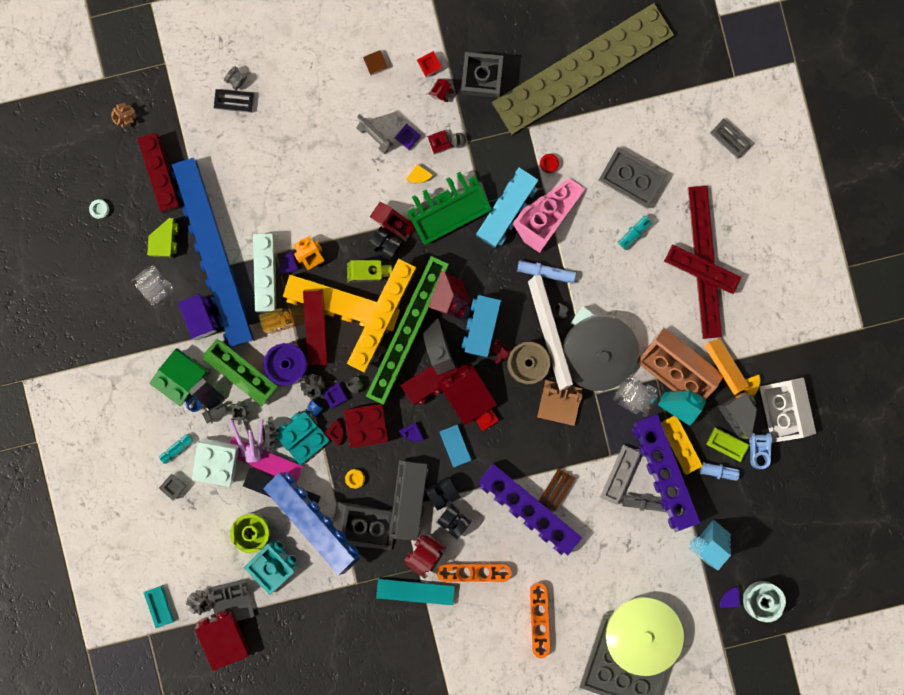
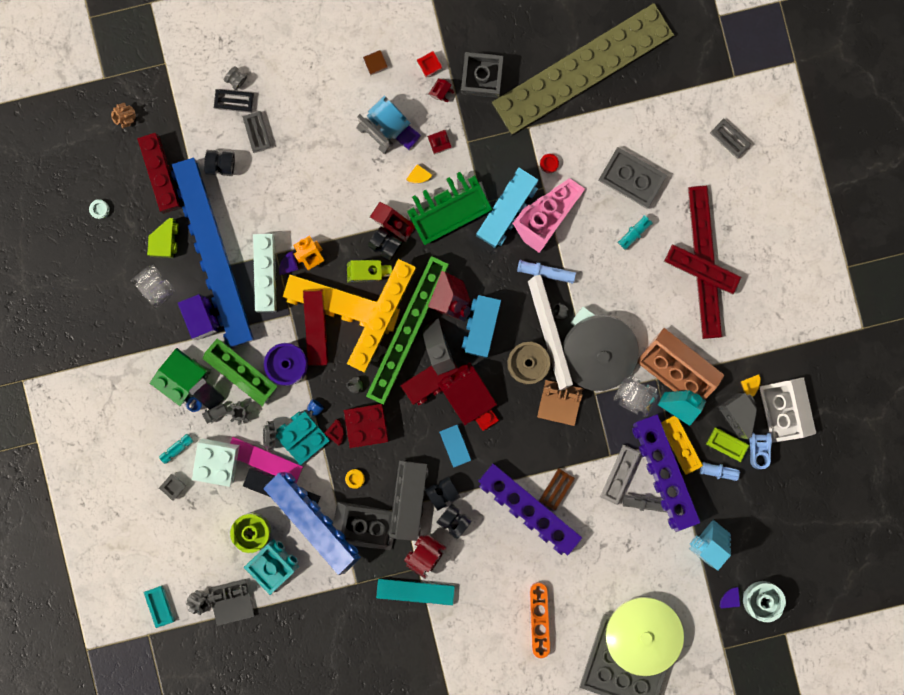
dark red brick [194,610,250,671] -> none
lavender plant [229,419,264,463] -> none
clear yellow brick [259,308,292,334] -> none
dark grey gear [300,374,325,398] -> none
dark purple tile [322,383,348,409] -> none
dark purple tile [399,423,424,442] -> none
orange beam [437,564,512,582] -> none
dark grey hinge [451,133,466,149] -> none
dark red tile [488,339,512,364] -> none
light orange tile [705,338,749,395] -> none
none -> black wheel [204,150,235,176]
none -> dark grey tile [242,111,272,153]
none -> dark azure brick [367,95,411,139]

